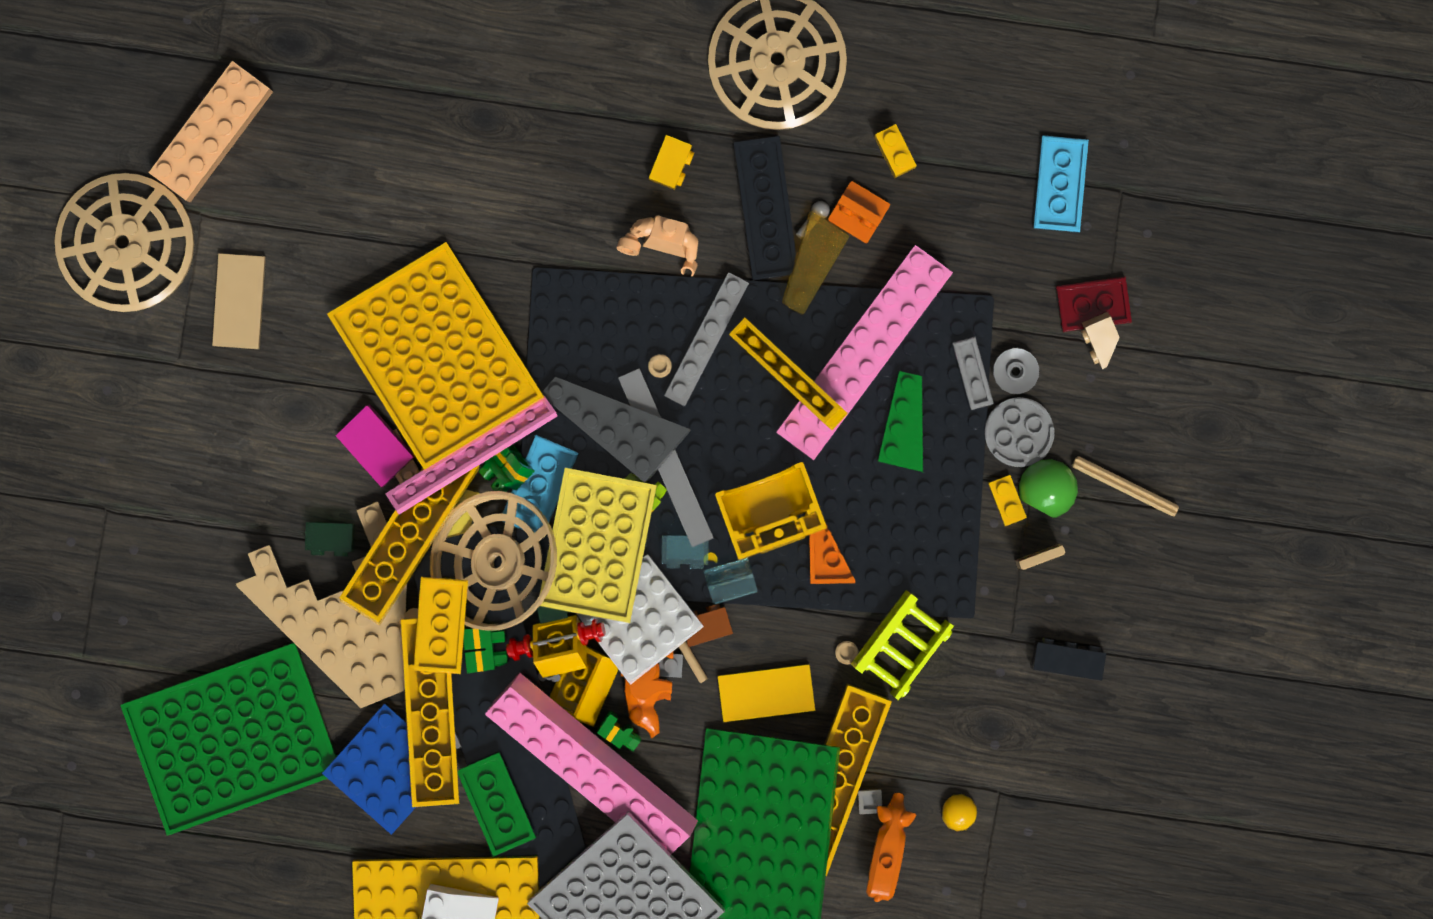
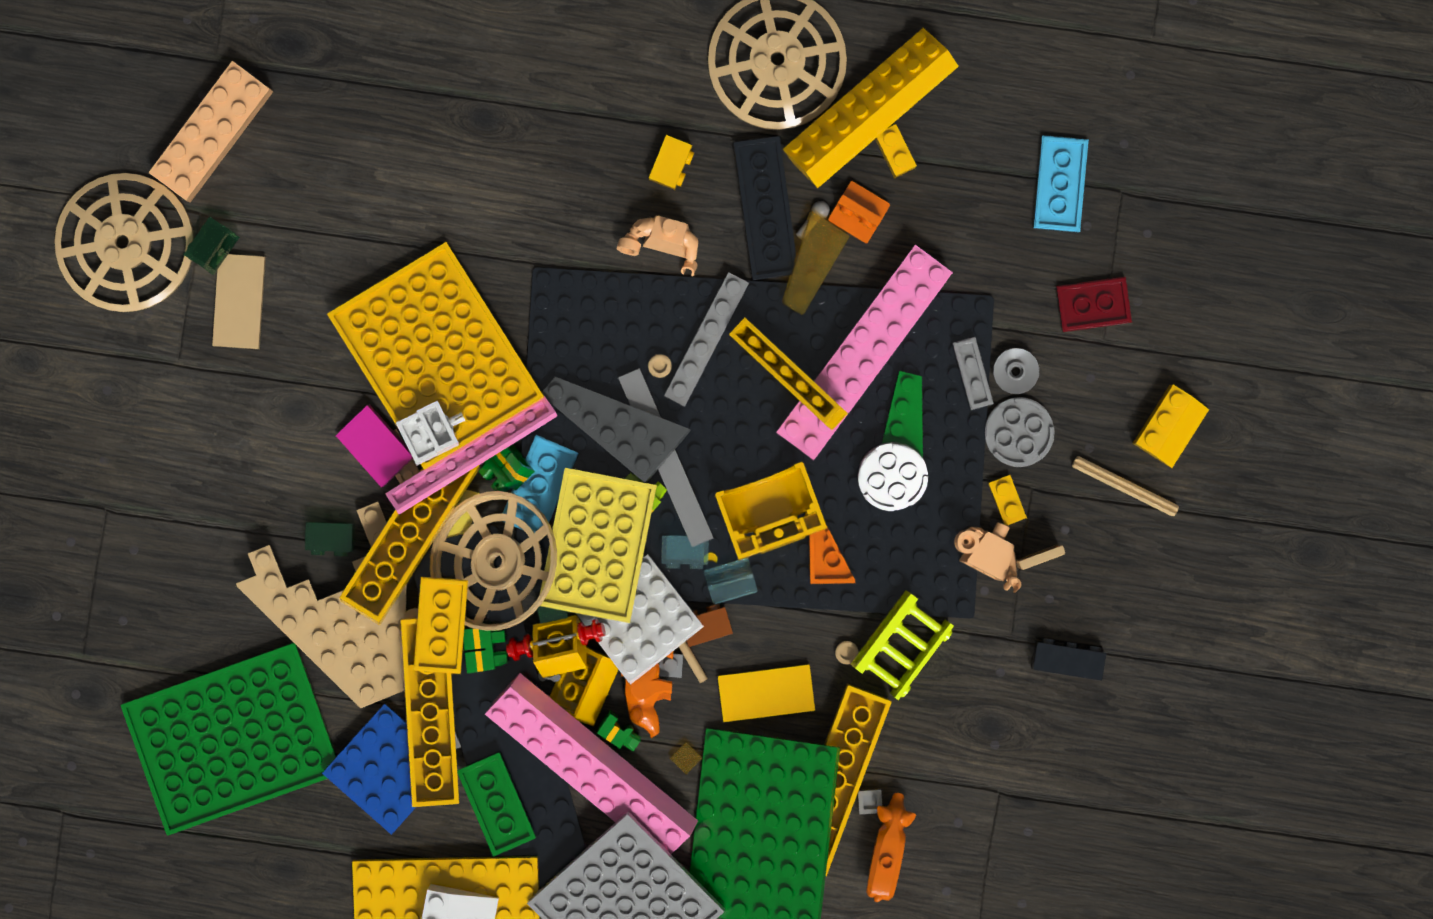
yellow hair [942,794,977,831] -> none
bright green cylinder [1019,459,1078,518] -> none
tan slope [1081,312,1120,369] -> none
none -> clear green brick [183,217,240,275]
none -> white plate [396,401,465,465]
none -> clear yellow tile [670,742,702,774]
none -> yellow brick [783,28,959,188]
none -> tile [858,442,928,511]
none -> light nougat torso [954,522,1021,593]
none -> yellow slope [1132,384,1209,468]

